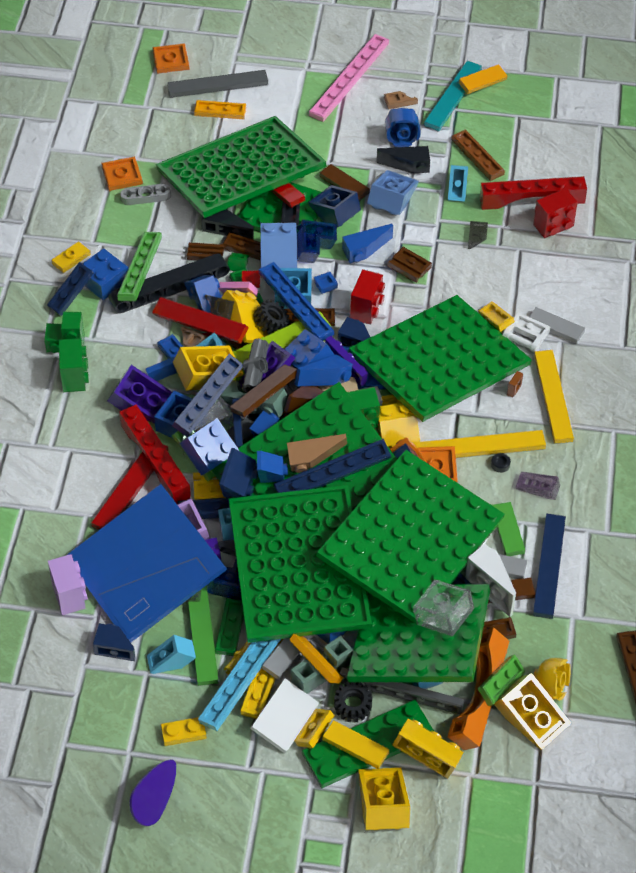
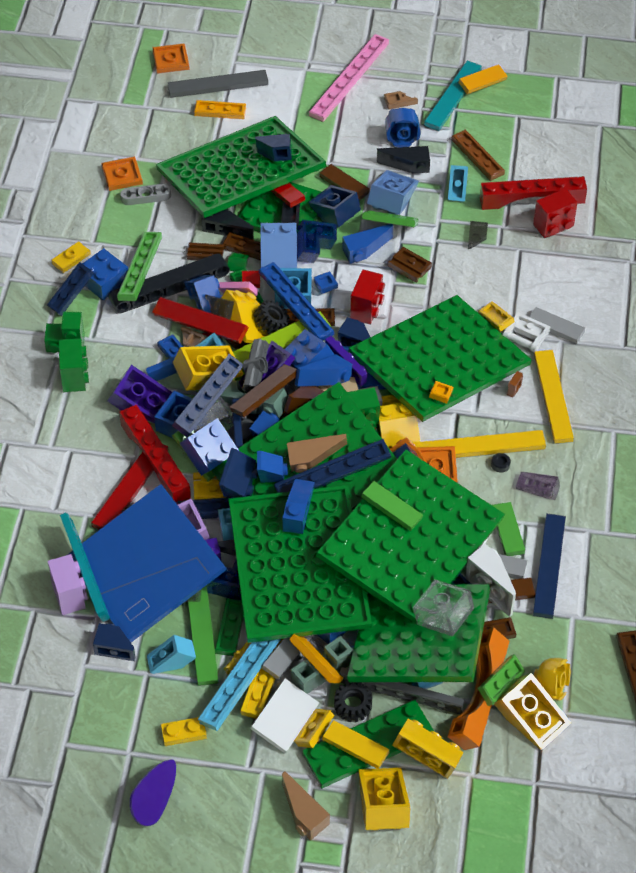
none -> teal tile [60,512,110,622]
none -> dark blue slope [255,134,292,161]
none -> medium nougat slope [282,771,330,841]
none -> blue slope [283,479,315,534]
none -> bright green tile [361,481,423,531]
none -> bright green tile [362,210,419,227]
none -> light orange tile [429,381,454,404]

